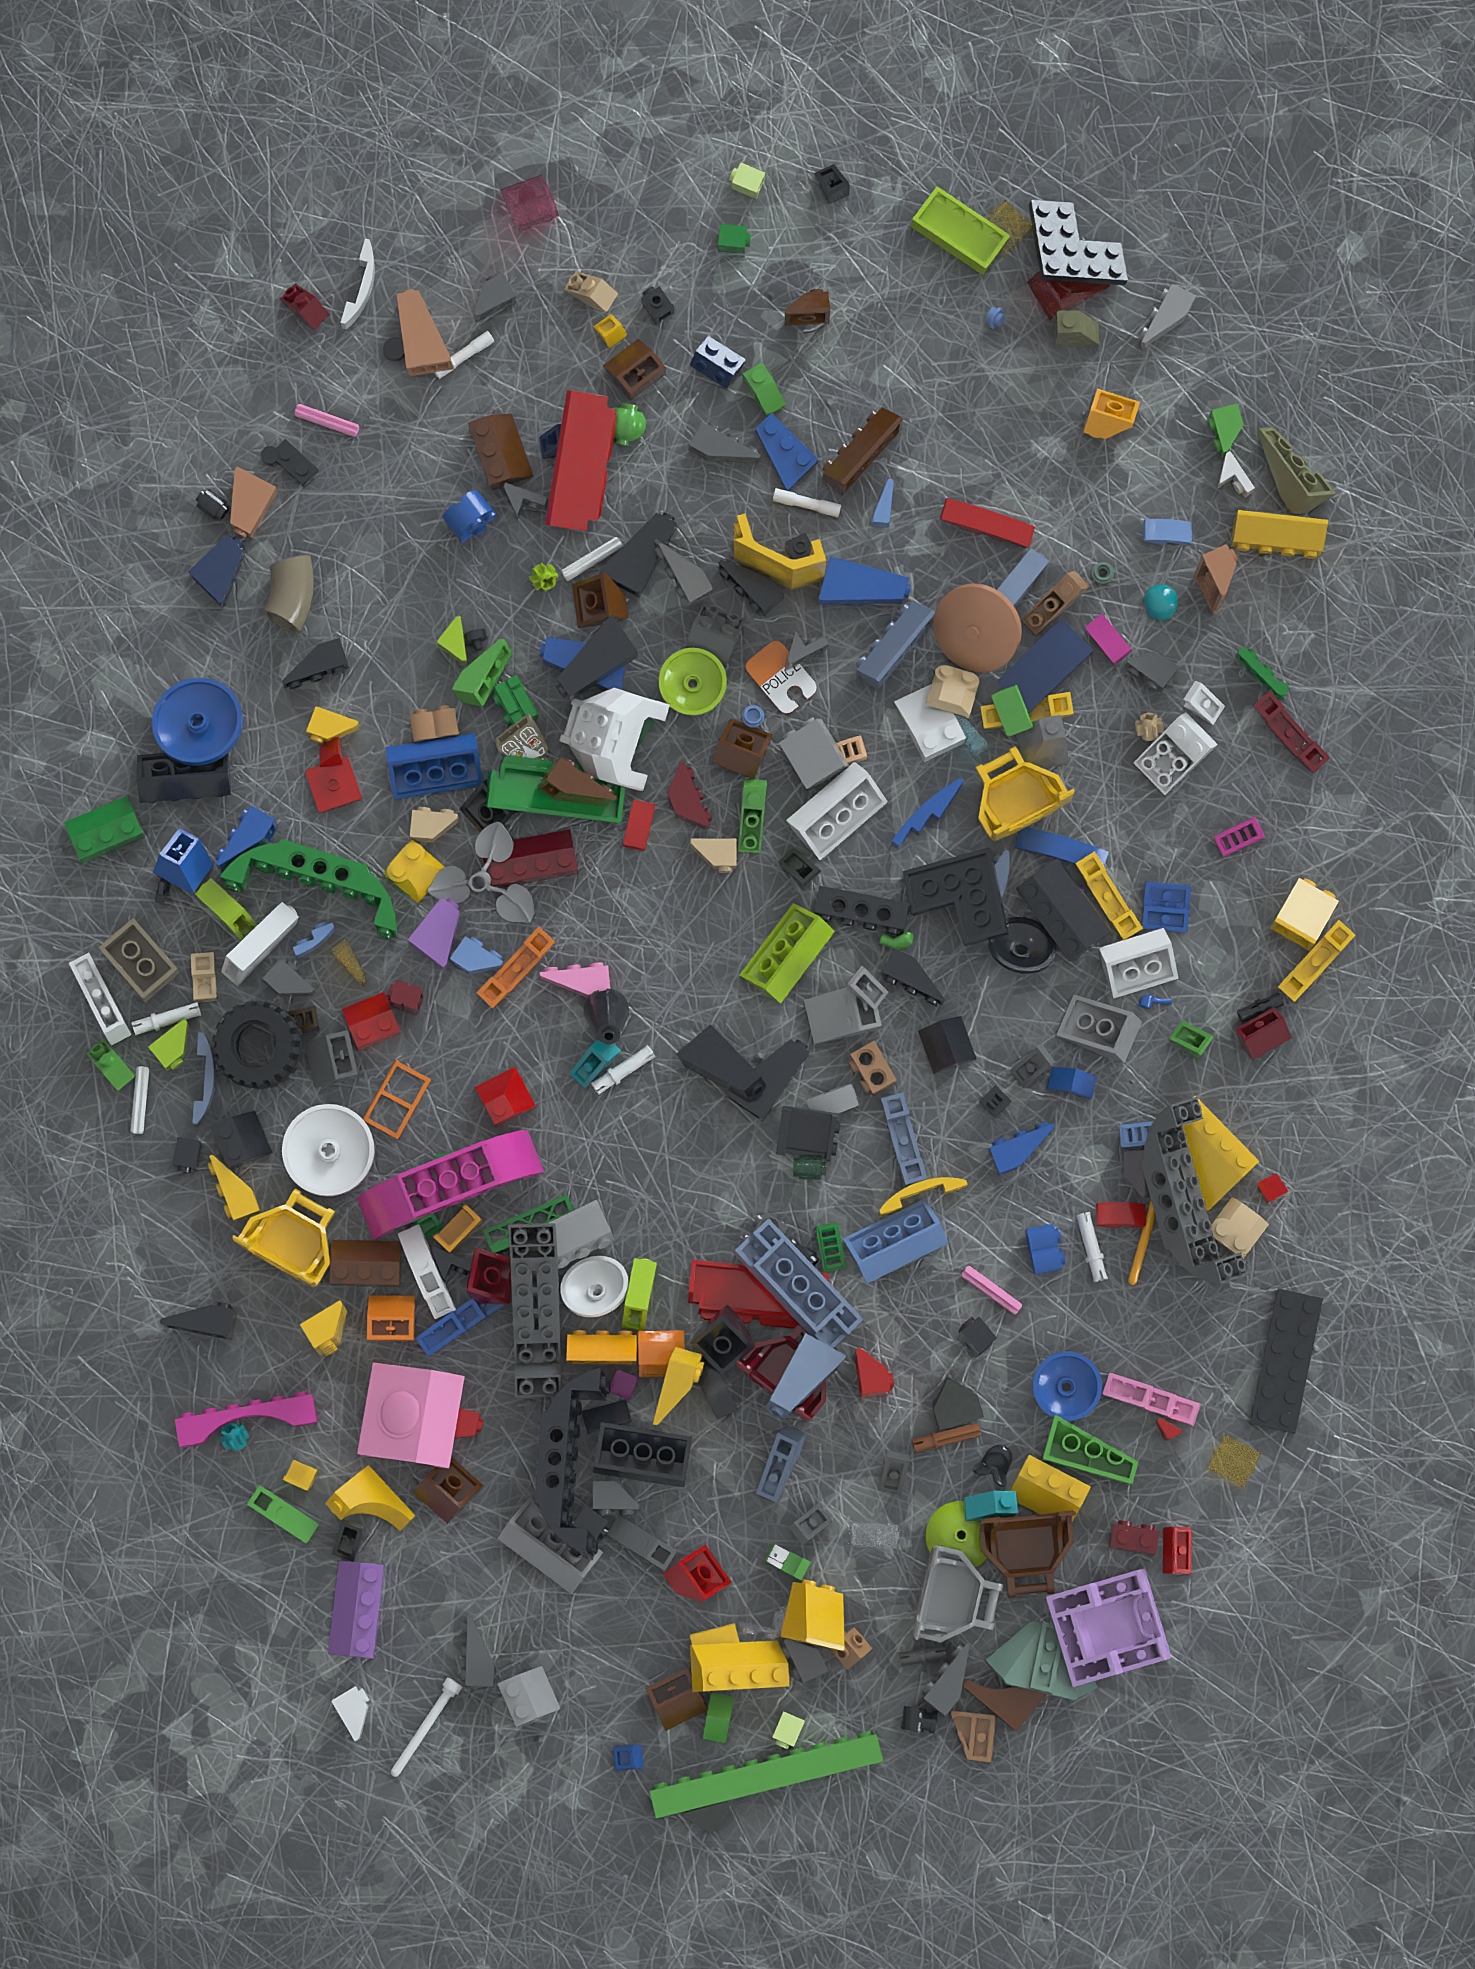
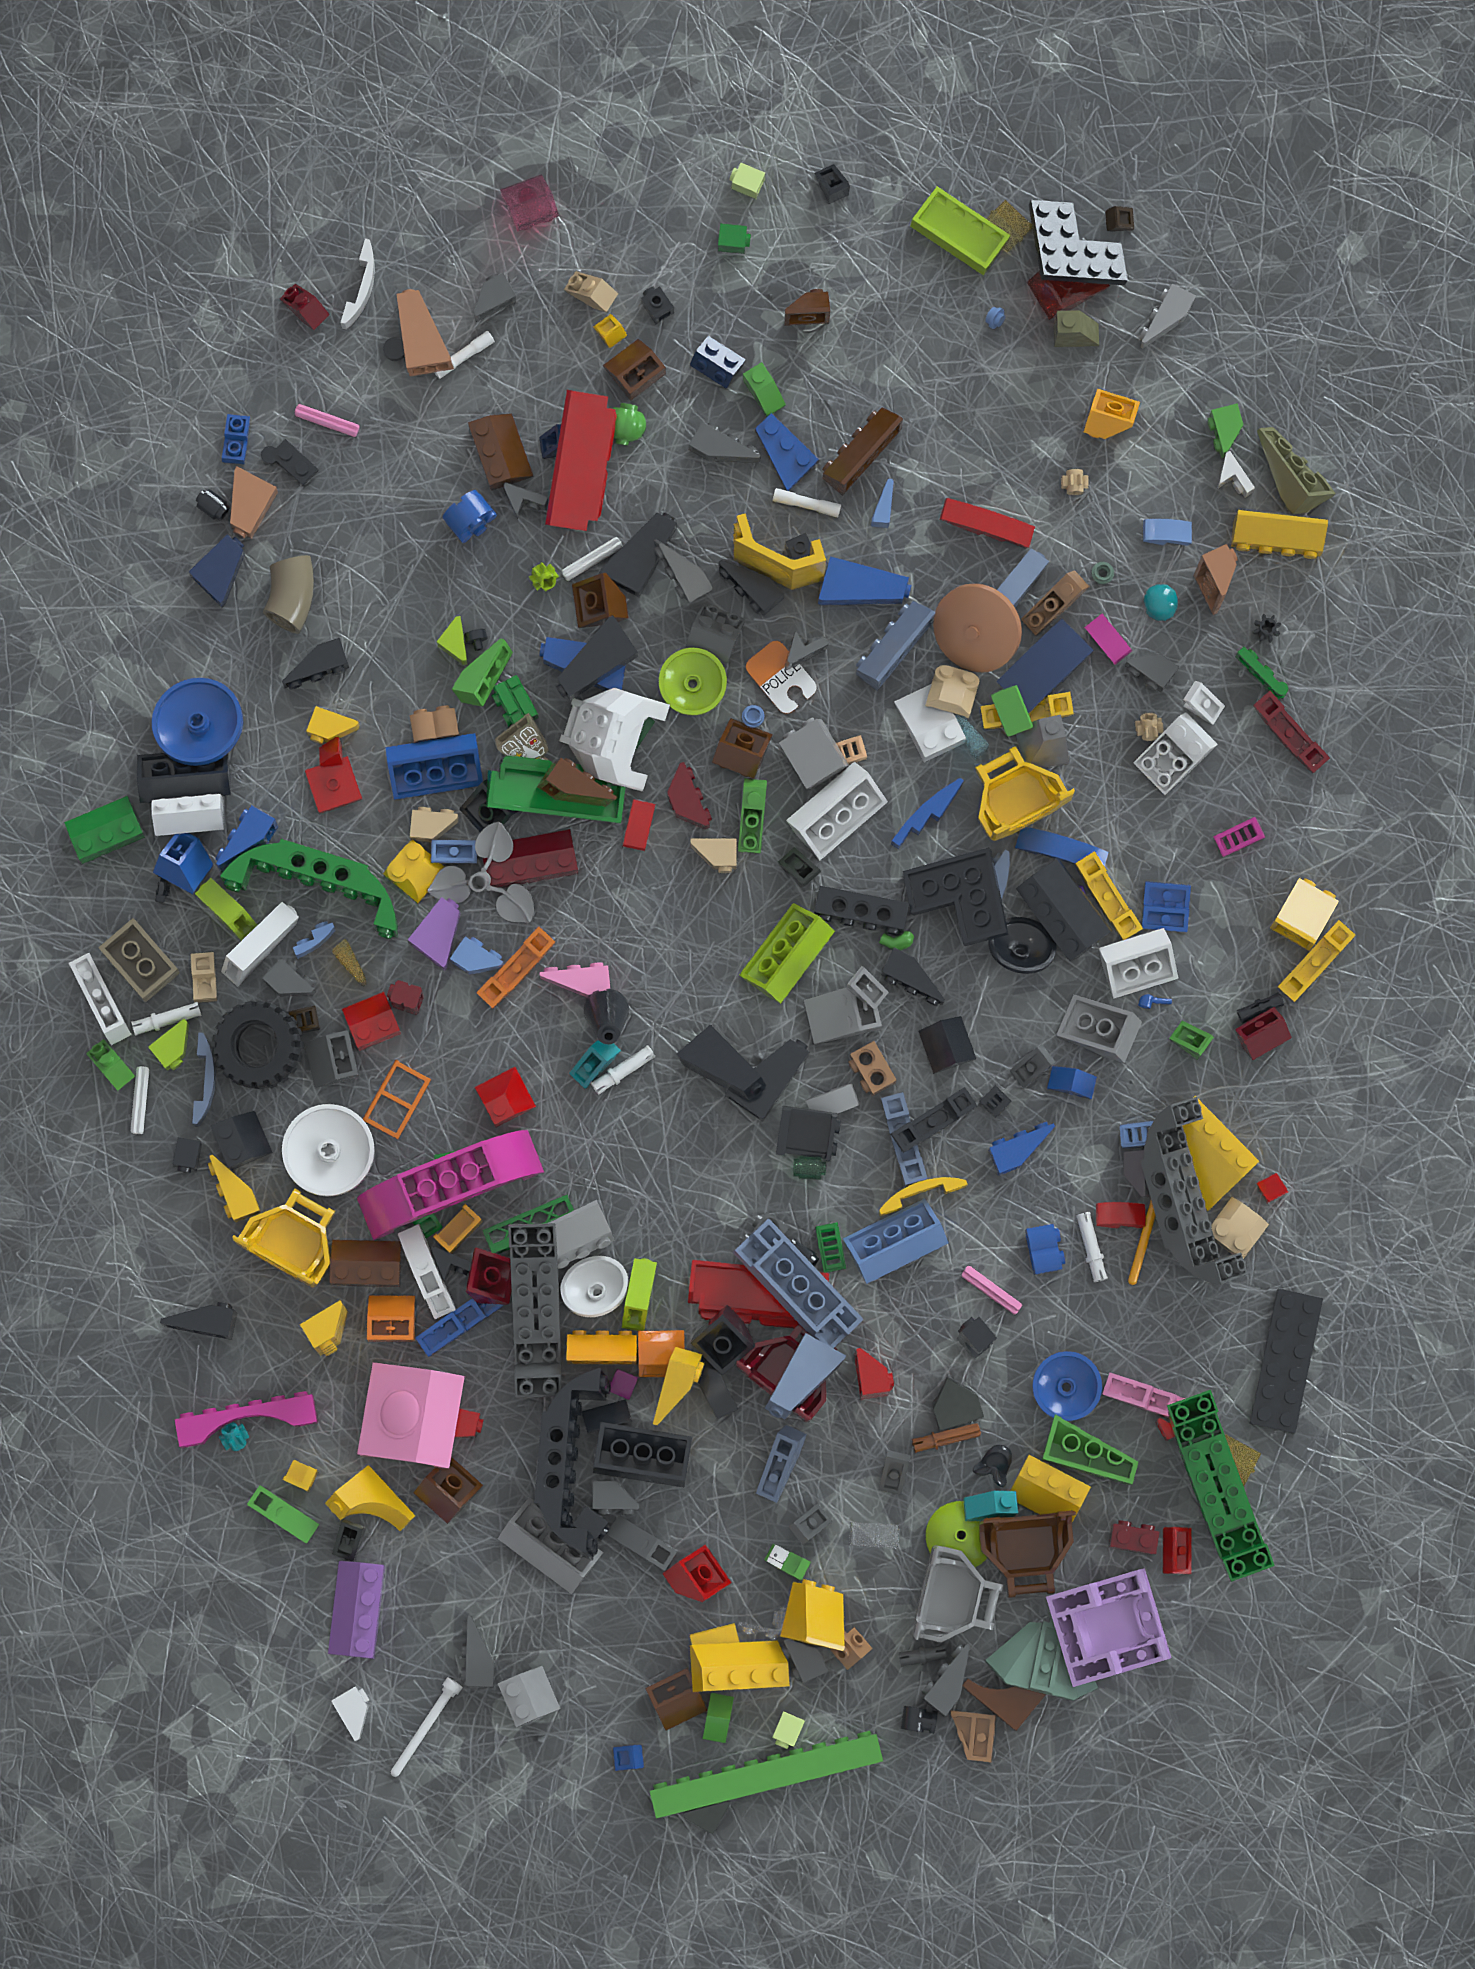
none -> white slope [152,794,224,836]
none -> blue slope [222,414,250,464]
none -> medium blue slope [431,840,477,863]
none -> black slope [891,1087,977,1153]
none -> tan gear [1061,469,1089,495]
none -> dark brown slope [1105,206,1134,232]
none -> green slope [1167,1390,1275,1582]
none -> black gear [1253,614,1281,643]

